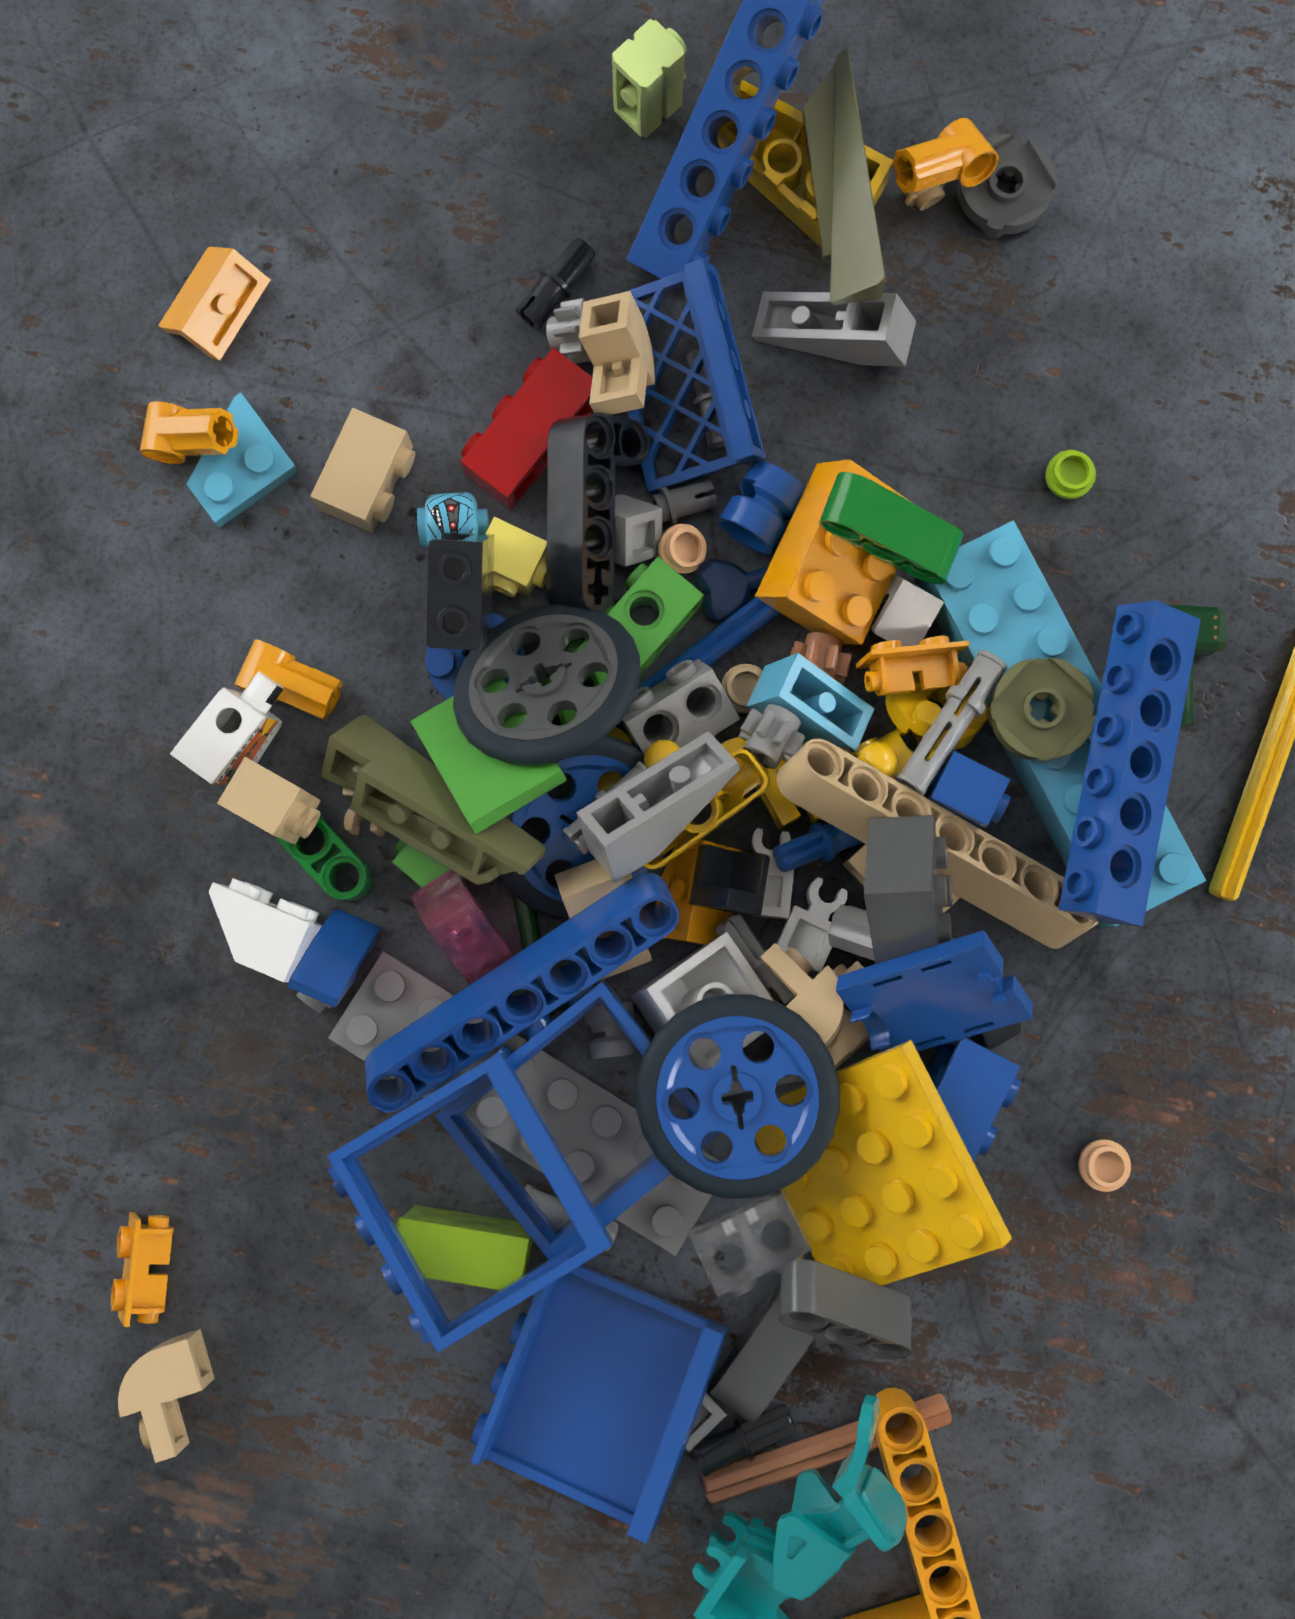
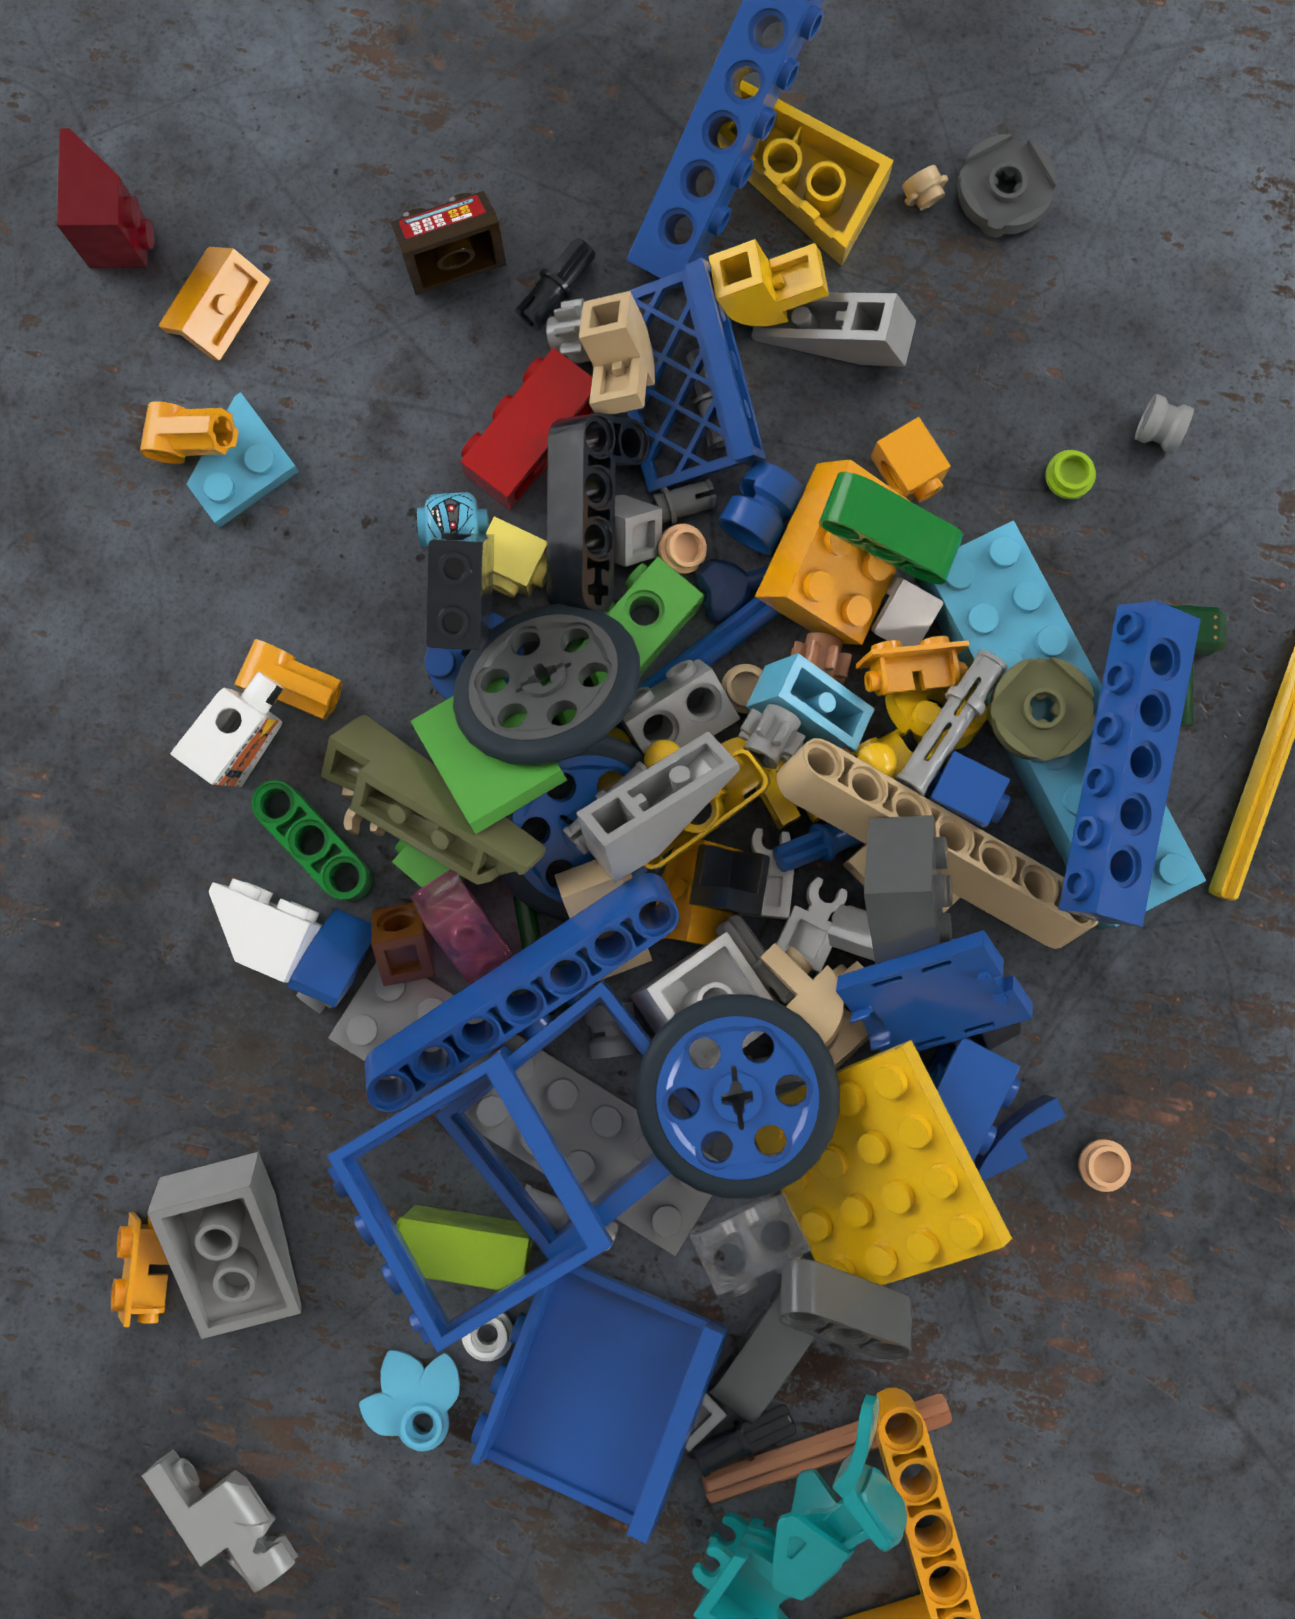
tan brick [118,1329,215,1463] -> none
tan brick [217,757,321,845] -> none
tan brick [310,407,415,533] -> none
yellowish green brick [612,19,687,138] -> none
olive wedge [802,49,886,306] -> none
light orange piece [893,118,999,194] -> none
none -> dark red slope [57,128,155,268]
none -> light grey plate [142,1449,299,1593]
none -> light grey slope [147,1152,302,1339]
none -> medium azure plate [359,1350,460,1451]
none -> reddish brown brick [371,900,435,986]
none -> dark brown slope [391,191,507,295]
none -> white plate [462,1313,513,1361]
none -> yellow brick [709,239,829,326]
none -> light orange brick [870,417,951,503]
none -> blue slope [974,1095,1066,1181]
none -> light grey wheel [1135,393,1194,454]

